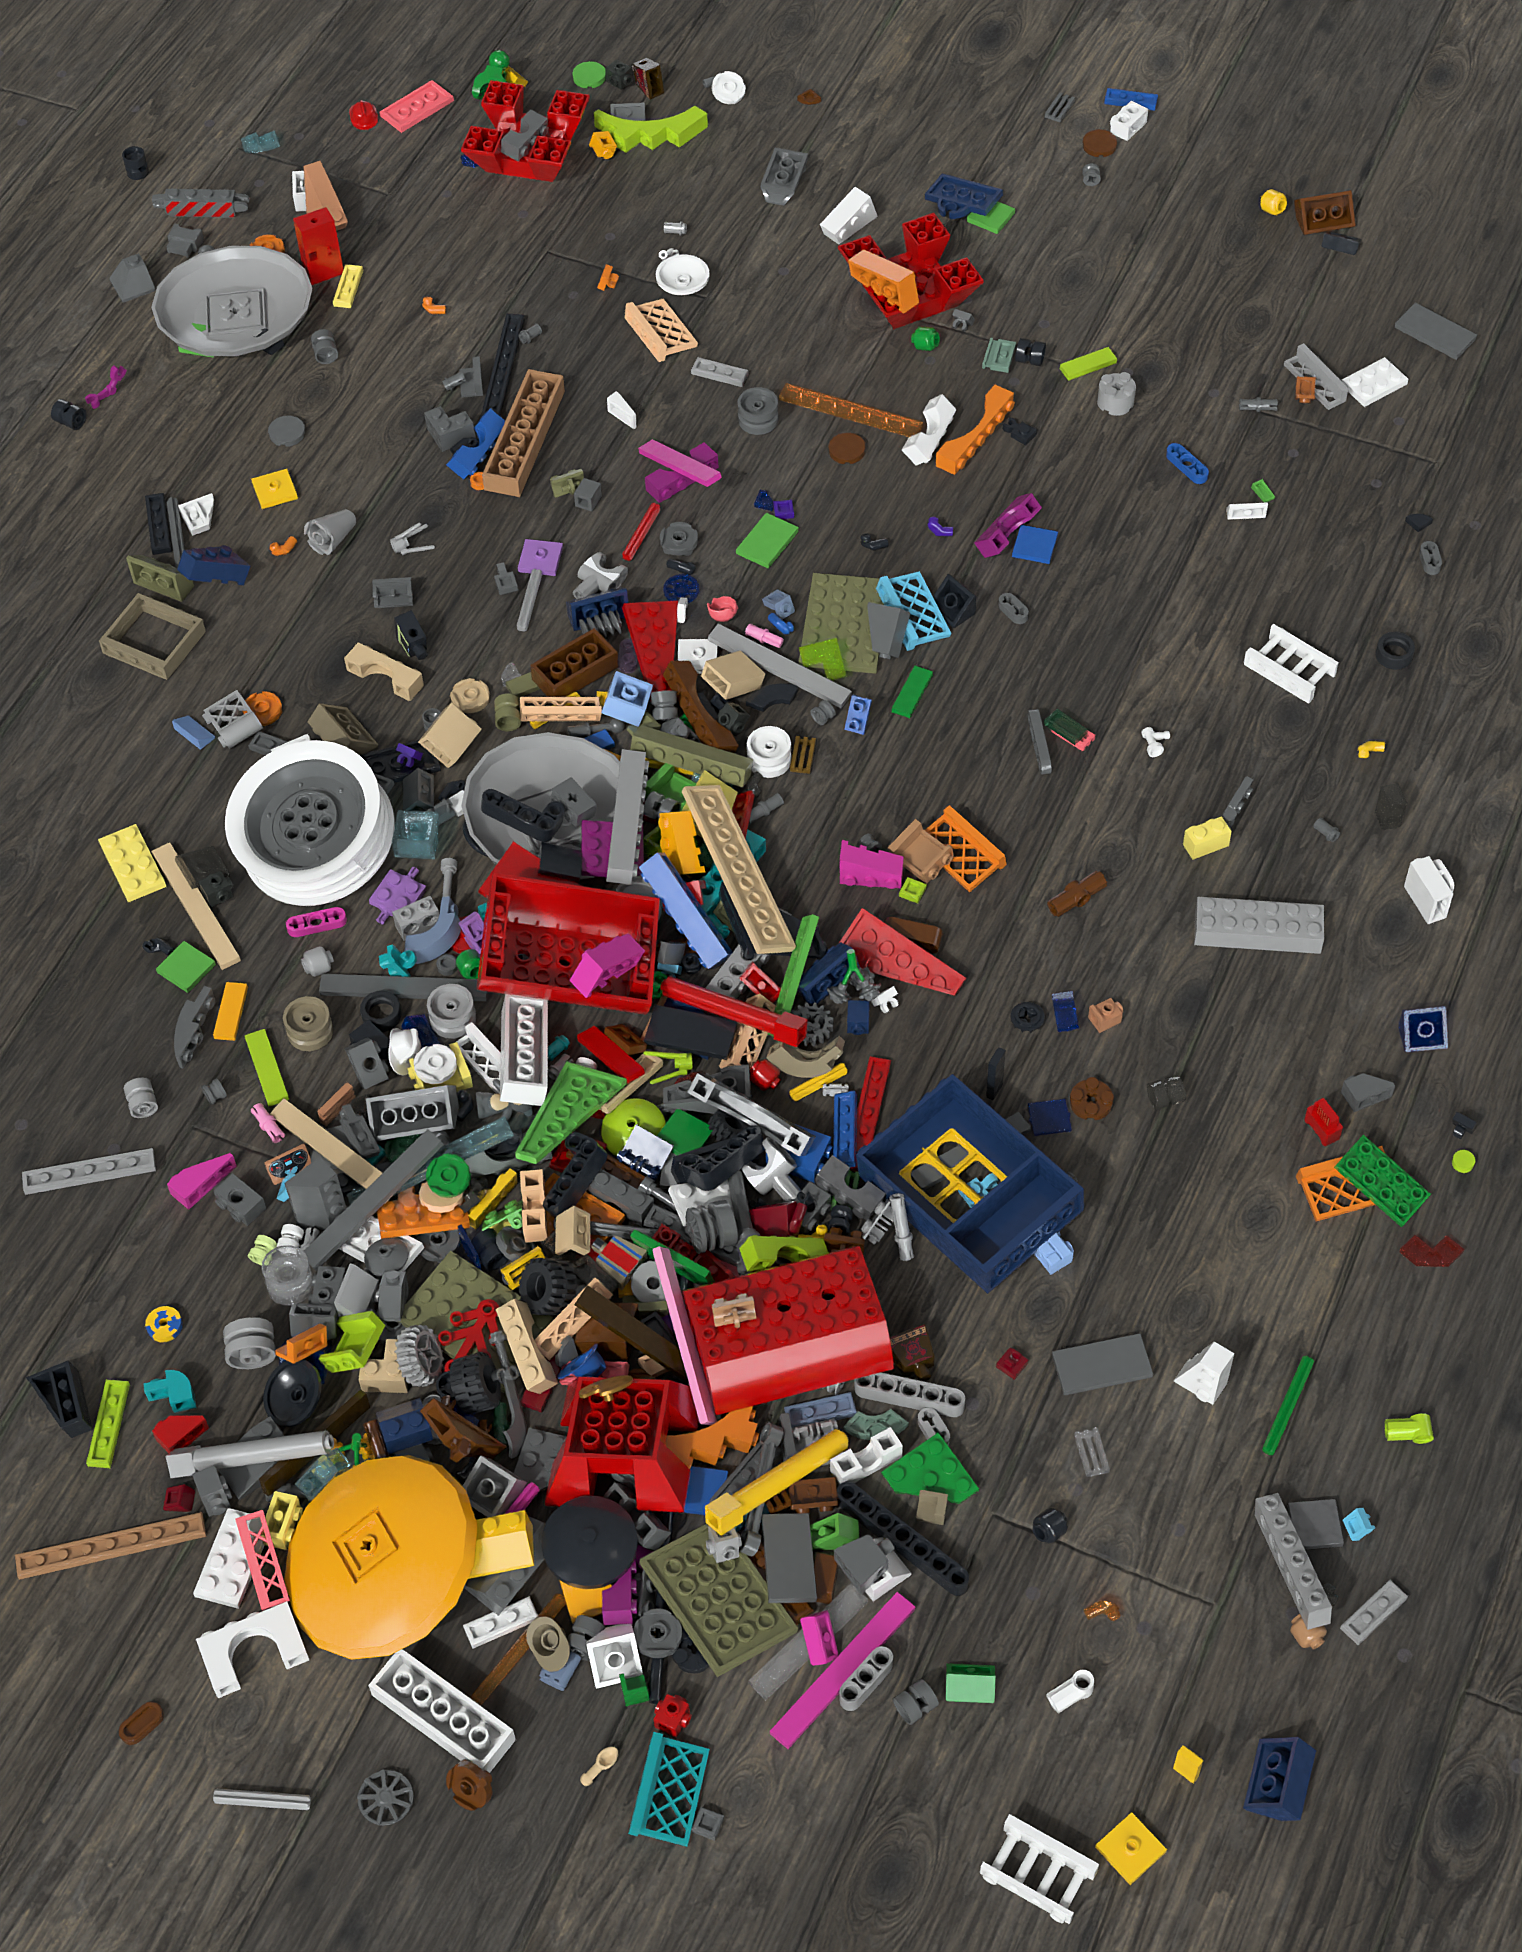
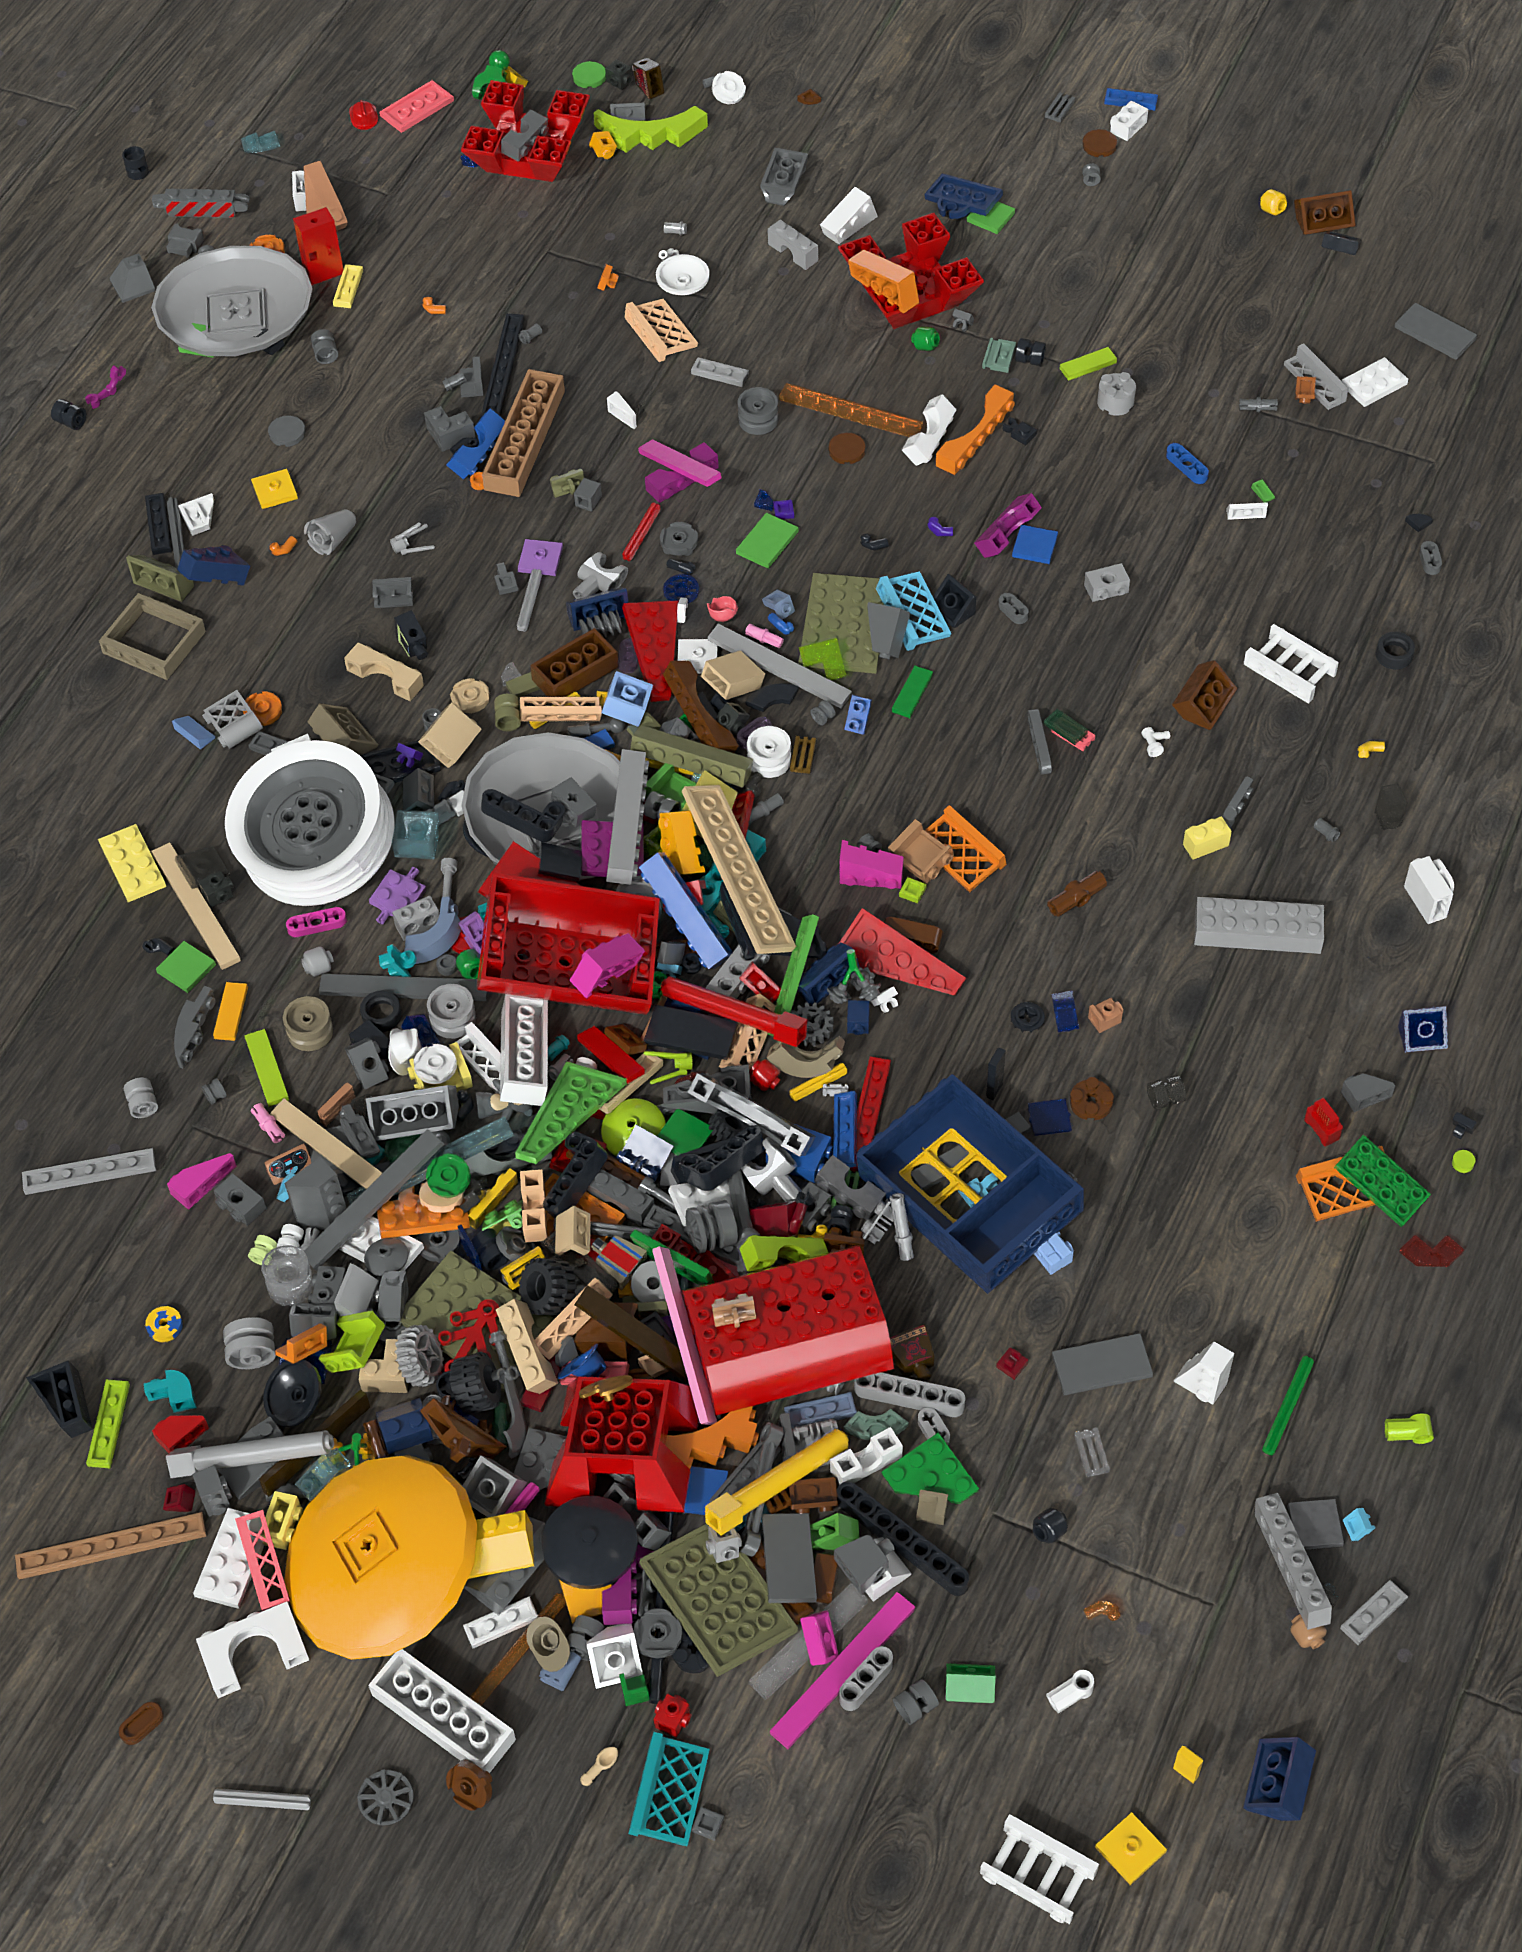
dark grey wheel [651,691,678,721] -> none
none -> clear purple plate [737,717,772,749]
none -> light grey arch [768,220,818,270]
none -> light grey brick [1084,563,1130,602]
none -> reddish brown slope [1172,660,1237,730]

